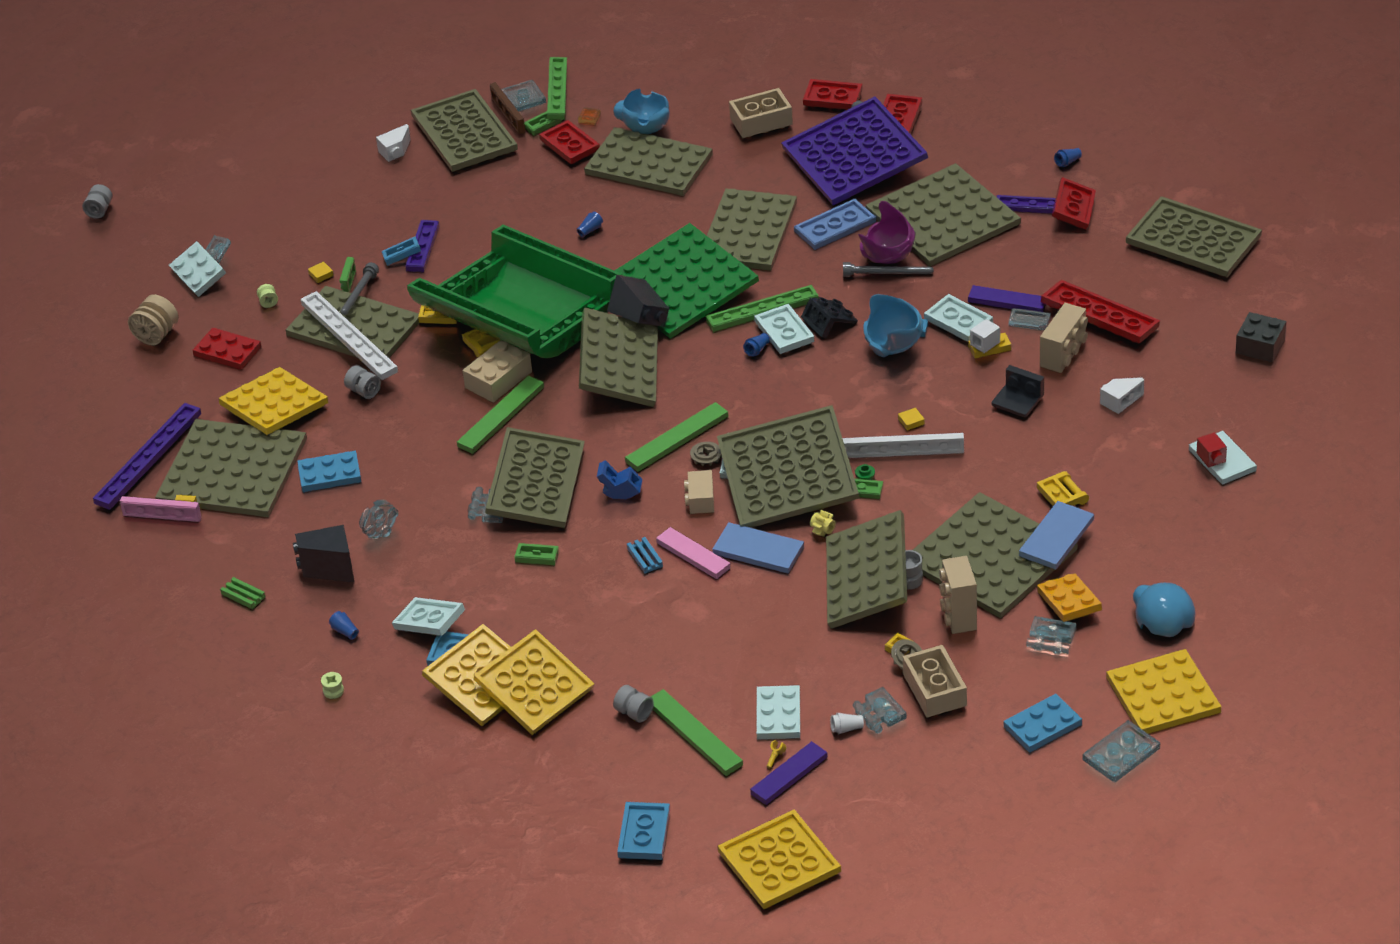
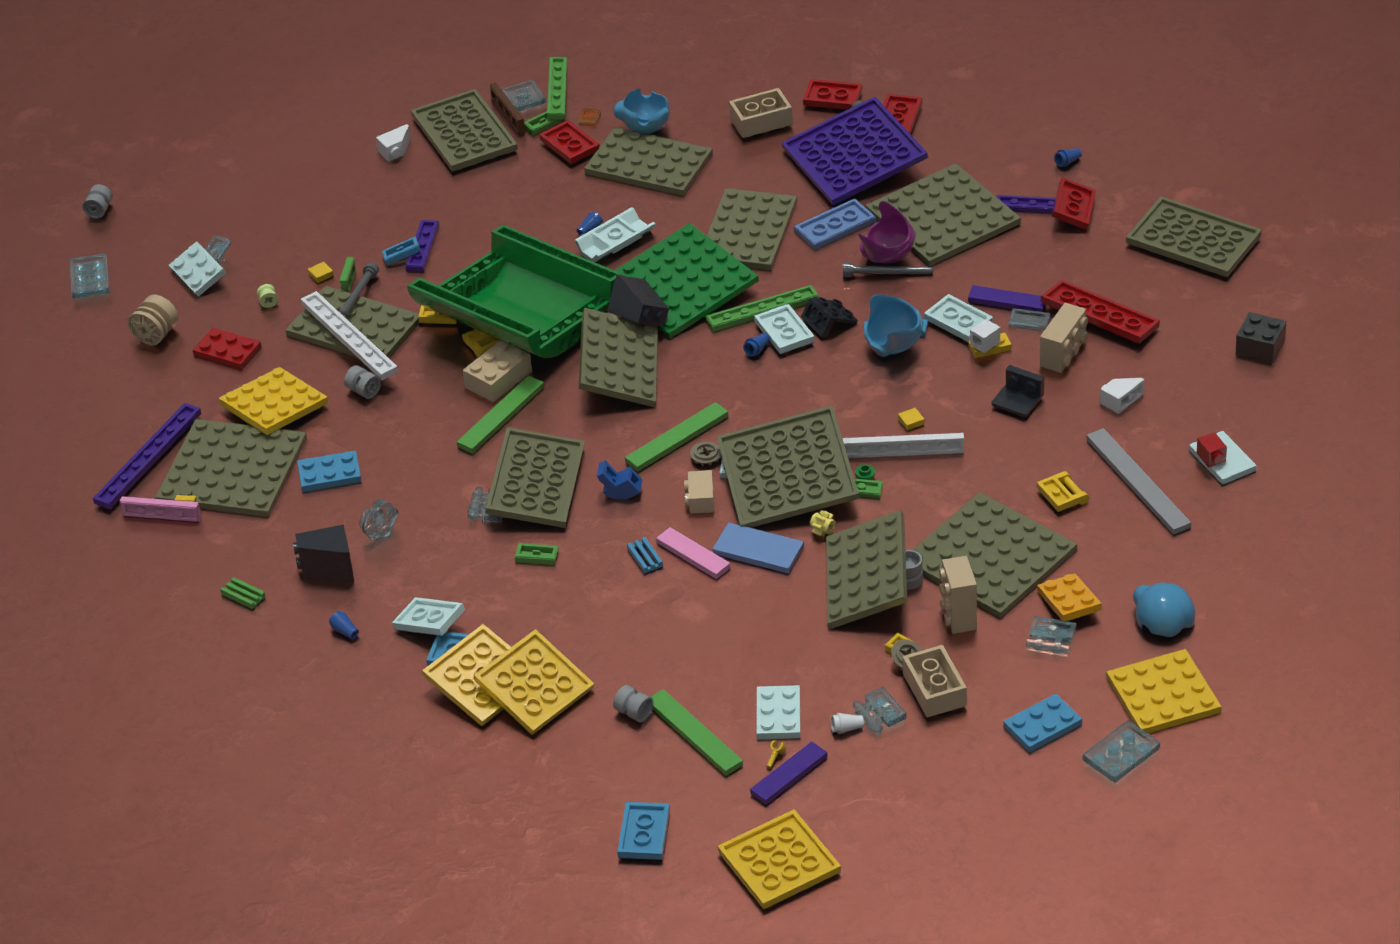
yellowish green wheel [321,672,344,699] -> none
medium blue tile [1019,501,1094,570] -> none
none -> clear light blue plate [70,253,110,299]
none -> light aqua piece [575,207,656,263]
none -> light grey tile [1086,428,1191,535]

